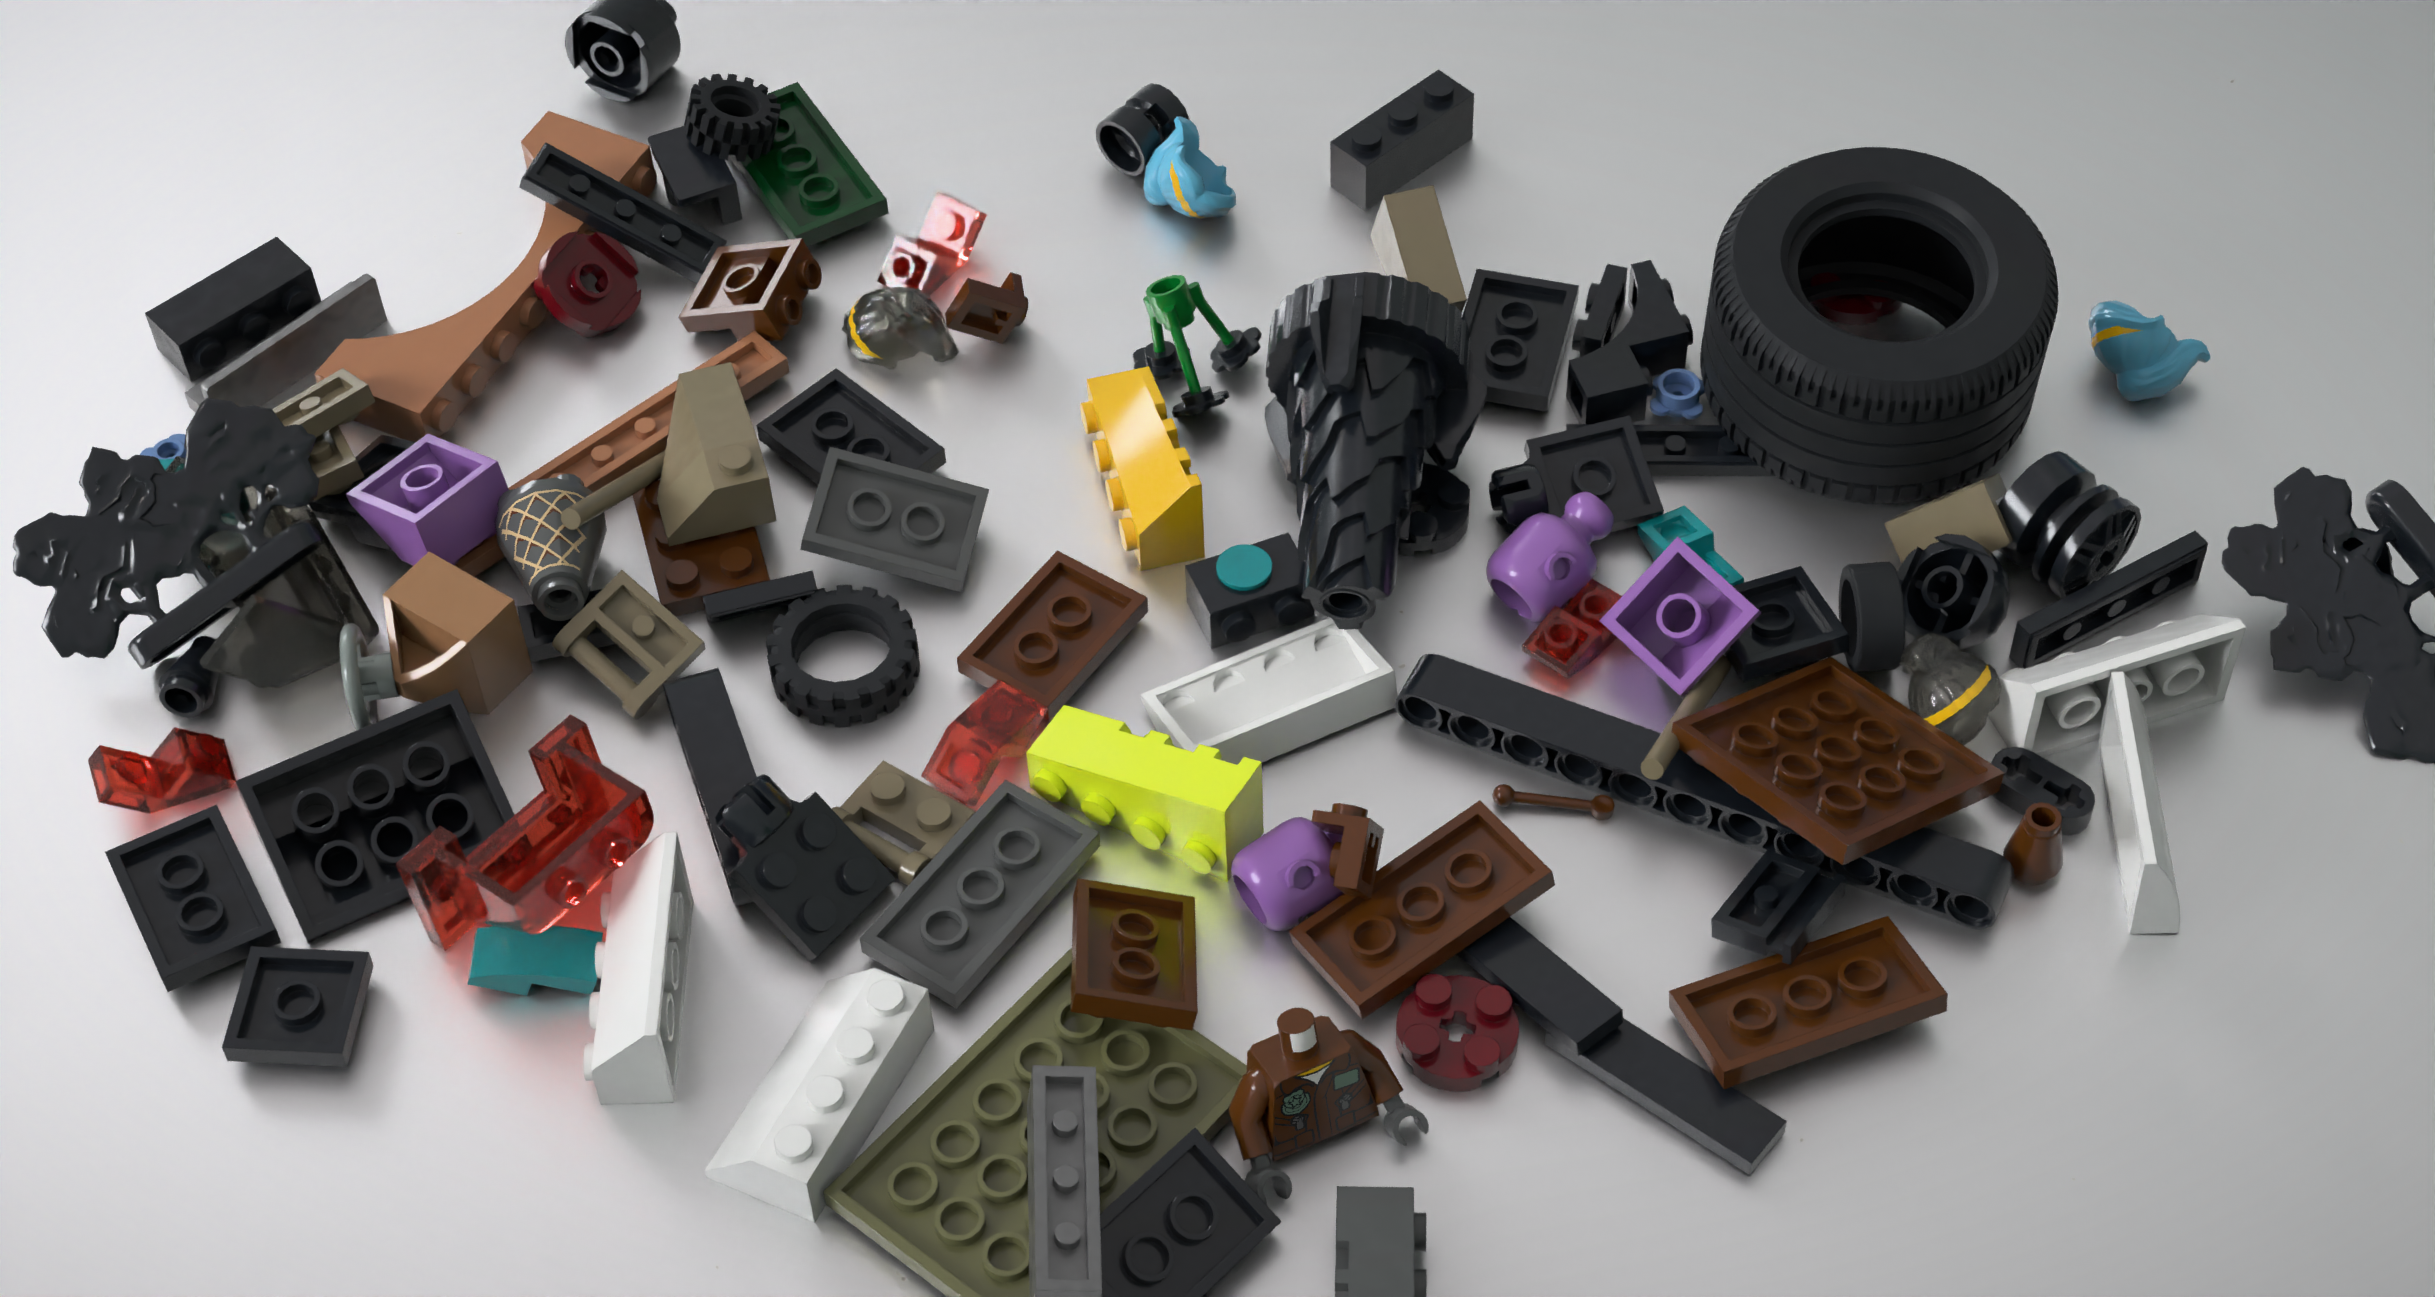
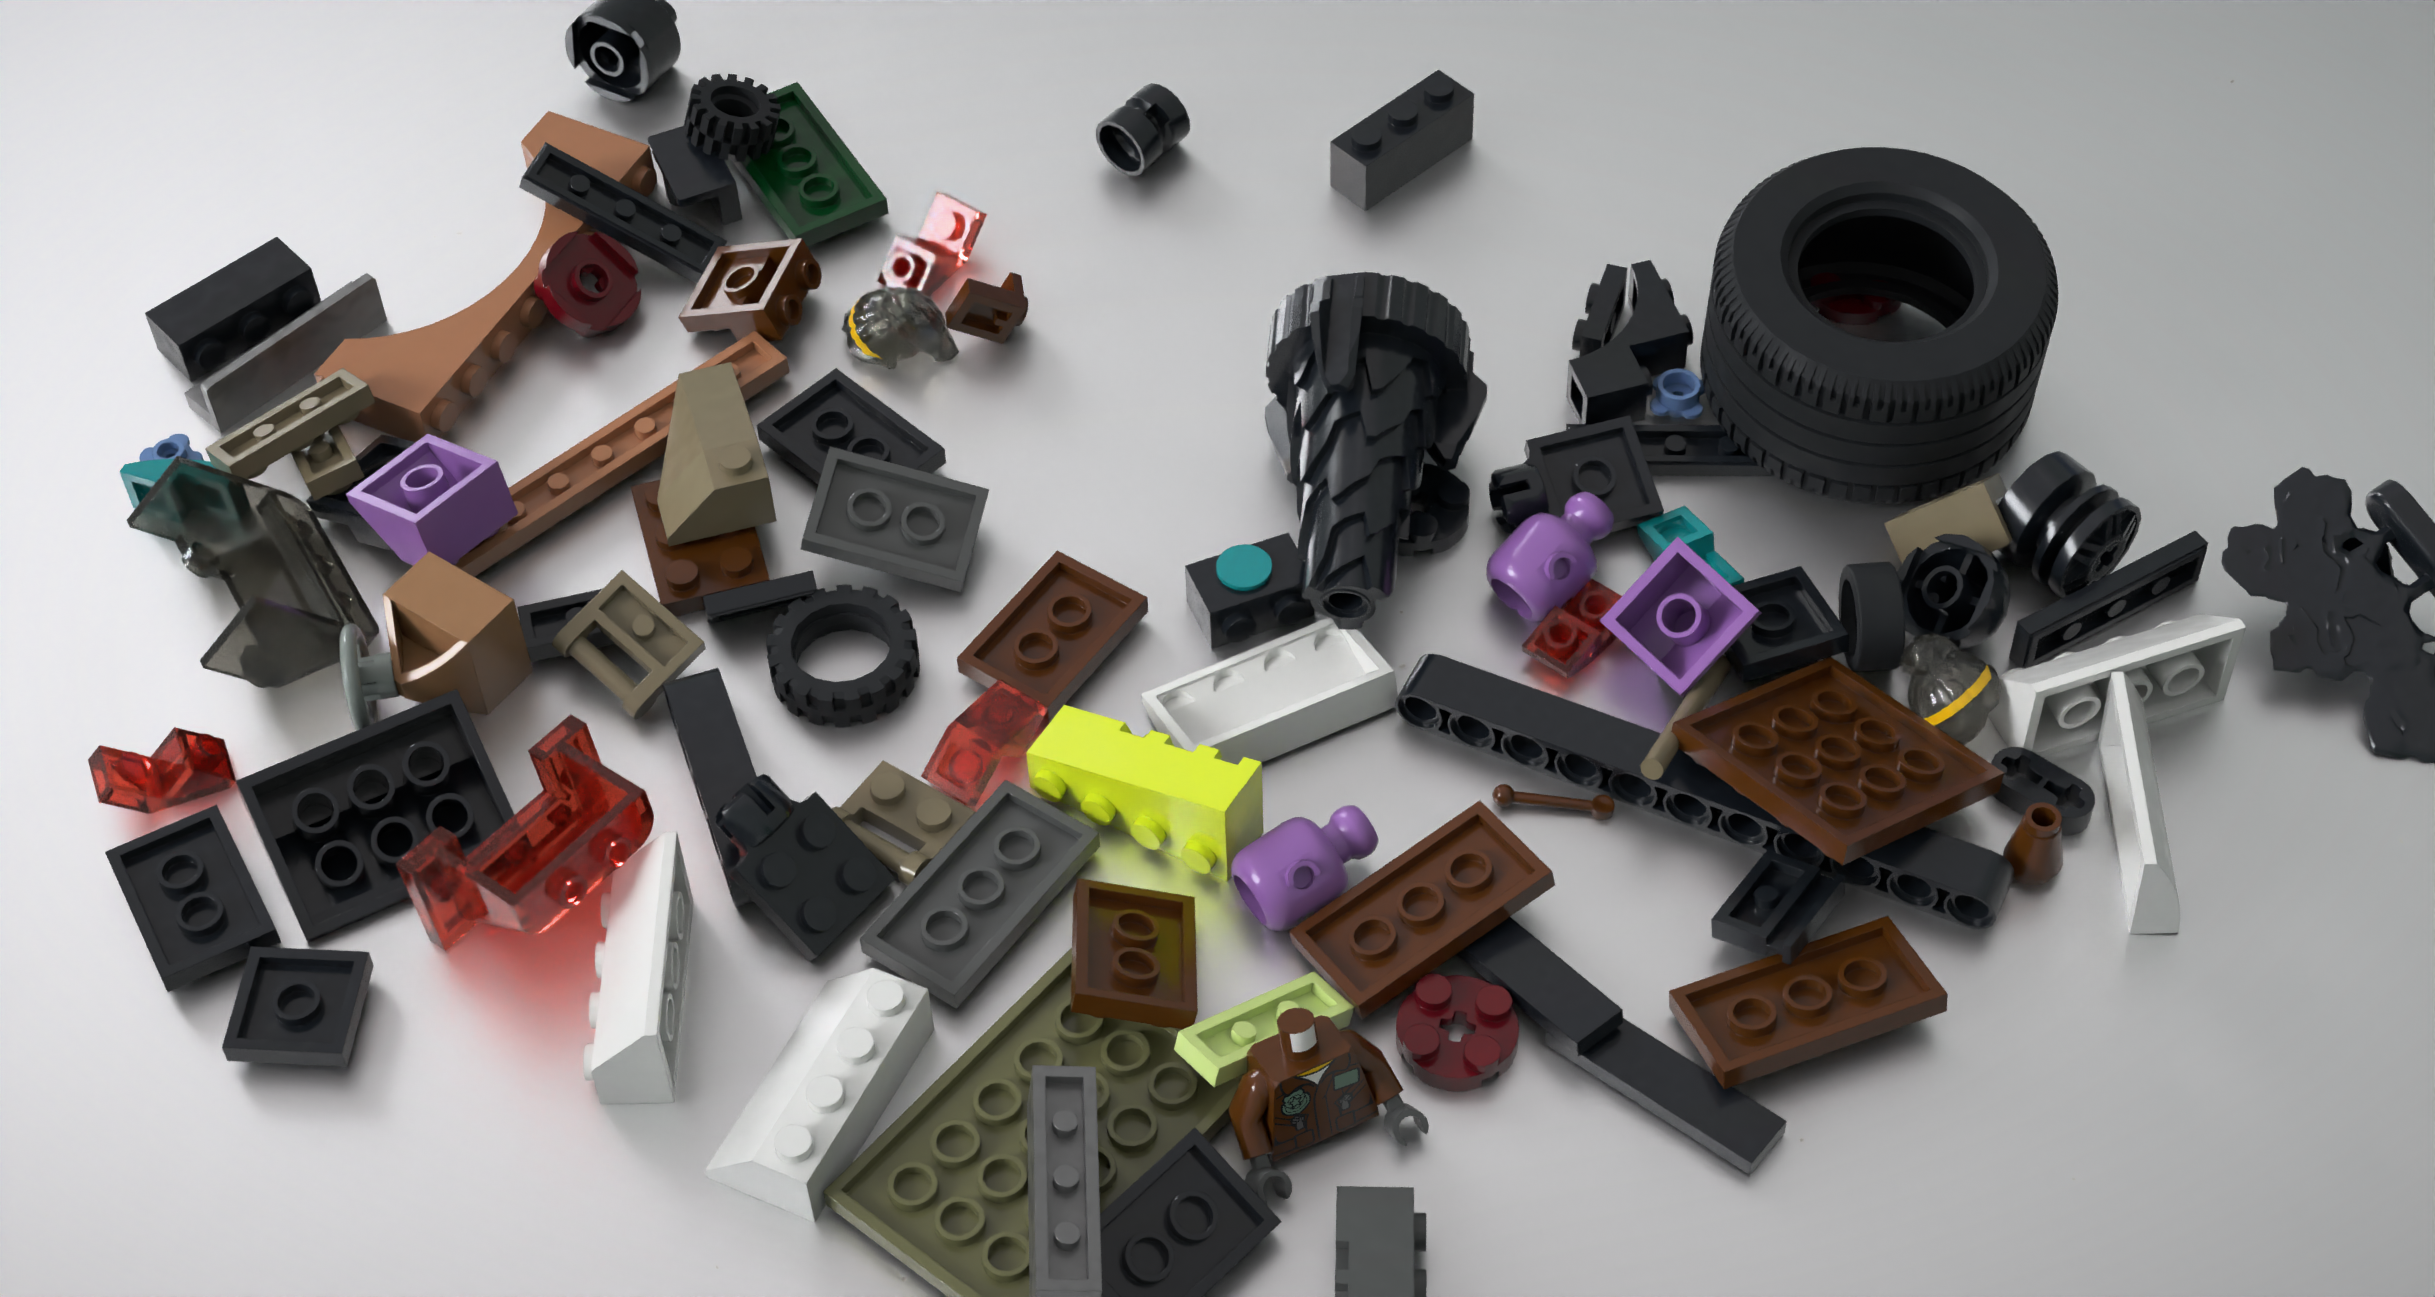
black plant [12,398,325,670] -> none
black cone [159,636,225,718] -> none
teal slope [467,925,603,996] -> none
dark grey cone [494,474,607,621] -> none
dark tan bar [561,450,665,530] -> none
yellow wedge [1080,366,1205,571] -> none
plant [1133,275,1262,417] -> none
medium azure hair [1143,116,1236,219] -> none
reddish brown bracket [1311,803,1384,899] -> none
dark tan slope [1370,185,1467,313] -> none
black plate [1462,269,1579,412] -> none
medium azure hair [2088,301,2211,402] -> none
none -> yellowish green plate [1174,971,1354,1087]

